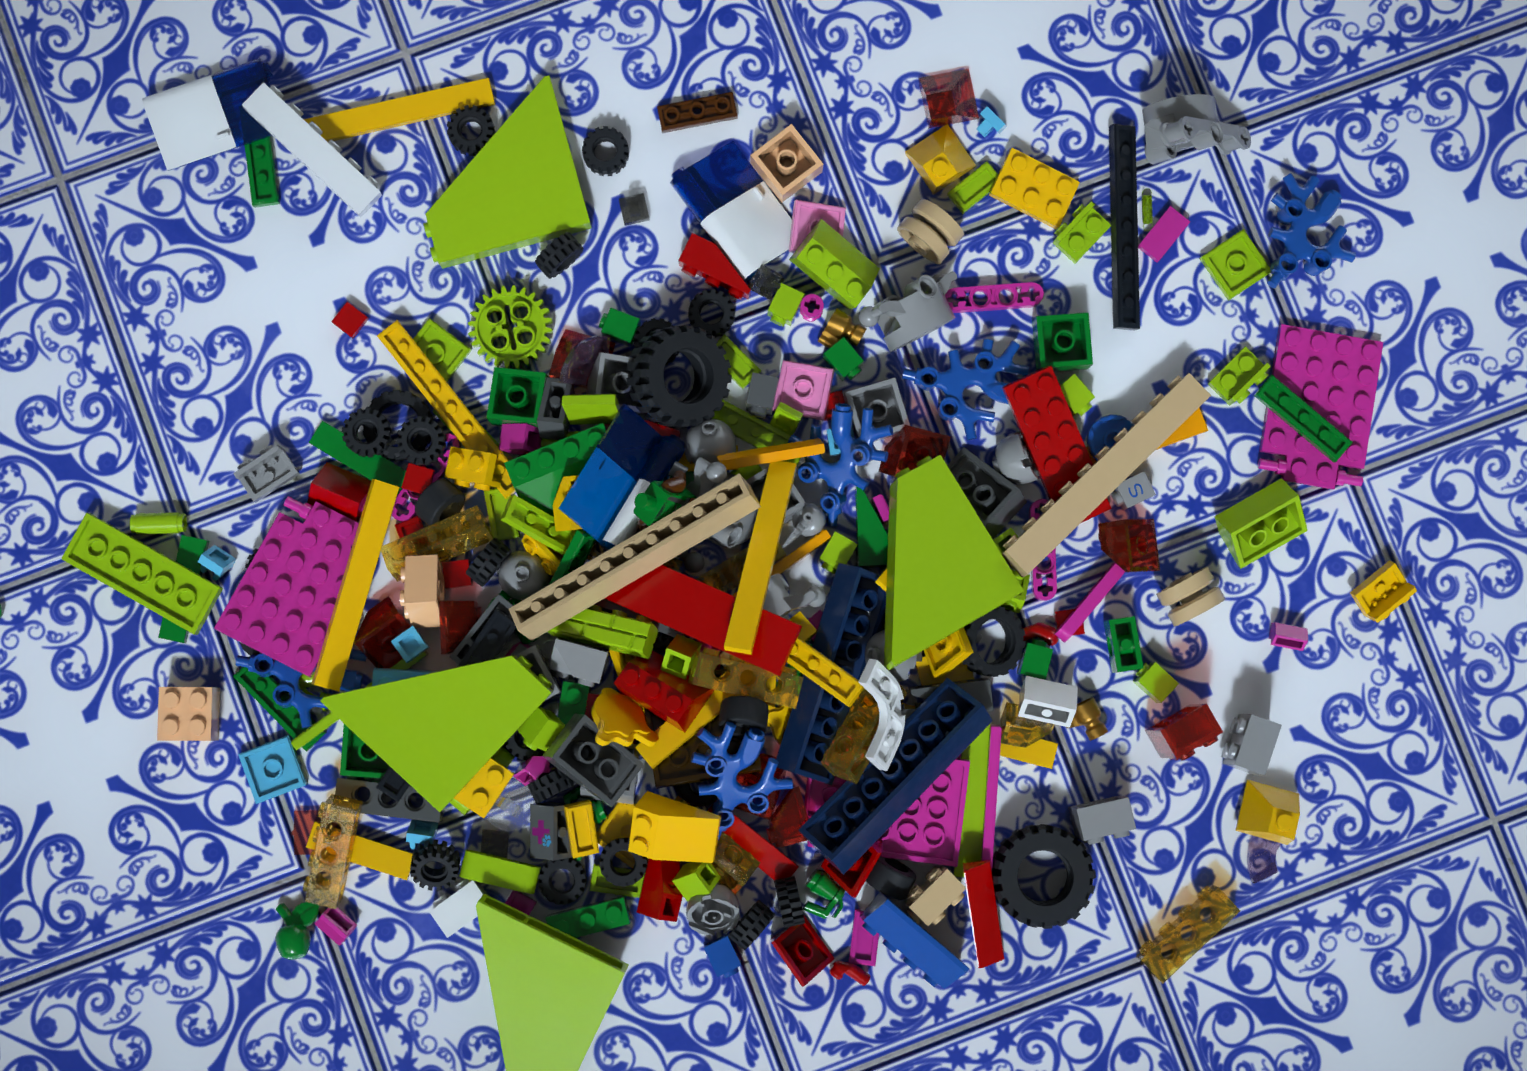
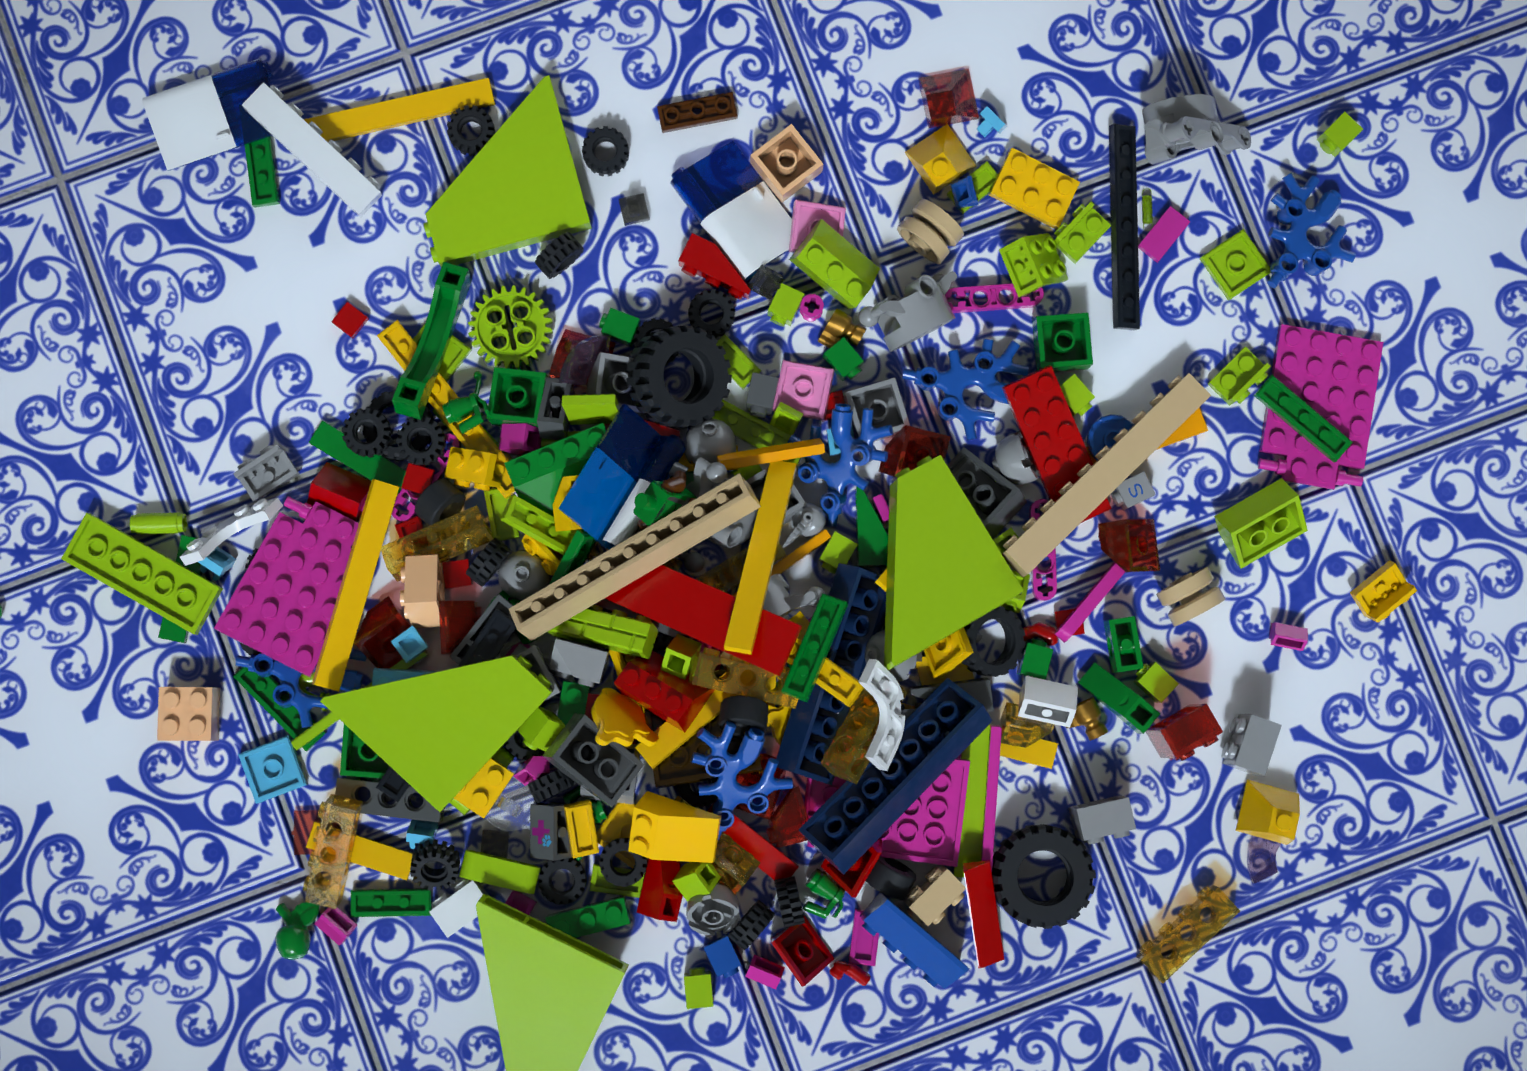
none -> white plate [180,497,283,566]
none -> green tile [351,888,432,917]
none -> green arch [392,262,471,420]
none -> green piece [442,371,491,434]
none -> lime brick [684,967,714,1009]
none -> dark pink piece [745,955,785,989]
none -> green tile [781,593,848,702]
none -> blue slope [950,176,979,209]
none -> lime bracket [999,233,1068,297]
none -> green slope [1077,662,1161,734]
none -> lime brick [1317,112,1363,157]

